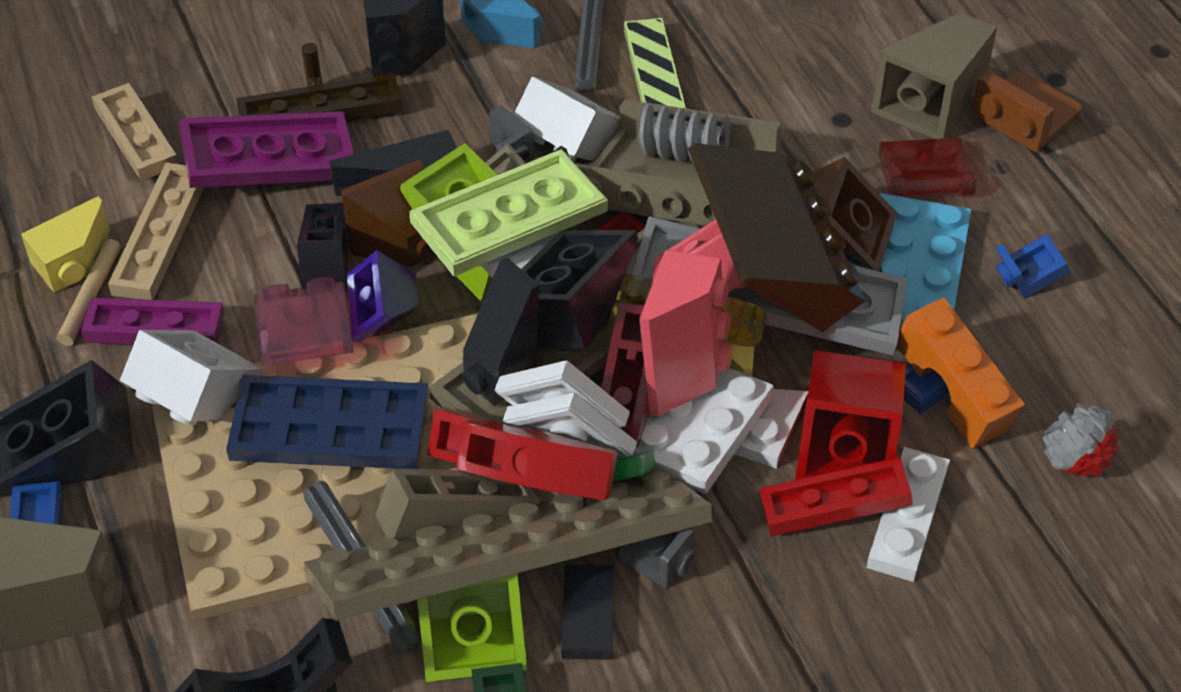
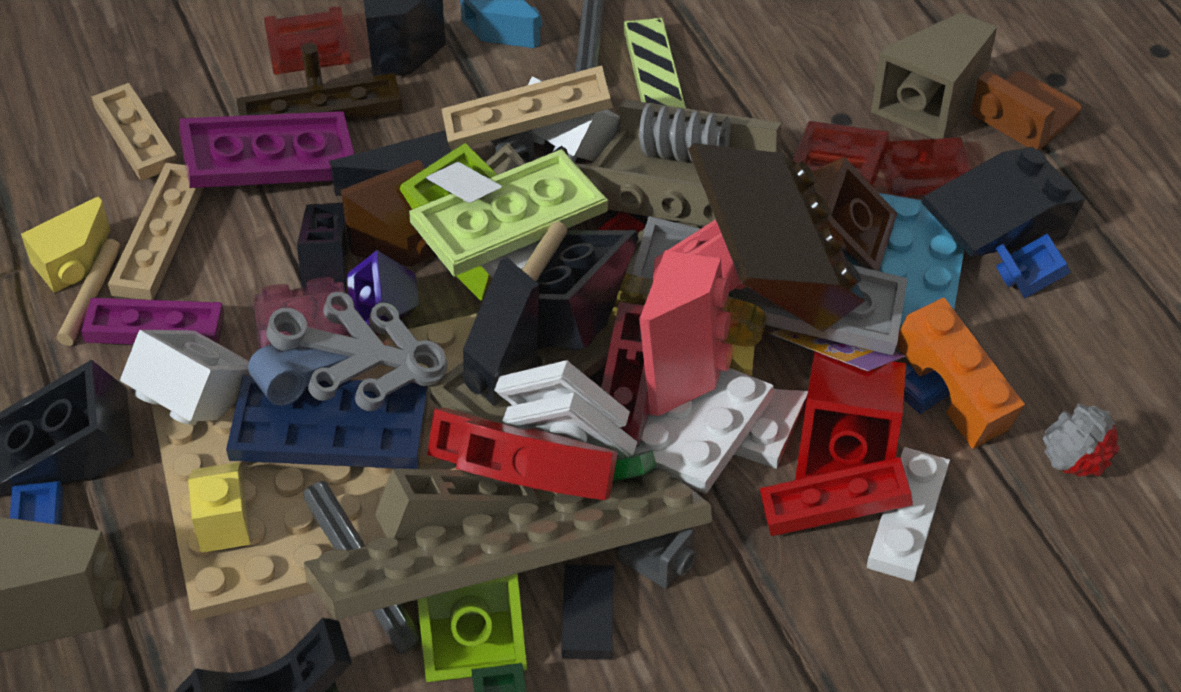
none -> light yellow slope [188,462,250,553]
none -> sand blue piece [248,345,349,406]
none -> clear red plate [264,6,351,75]
none -> light grey plant [266,292,447,411]
none -> white sticker [426,162,502,203]
none -> tan plate [441,65,613,151]
none -> tan bar [522,221,567,281]
none -> sticker [769,329,906,371]
none -> clear red plate [793,121,889,188]
none -> black slope [921,147,1086,257]

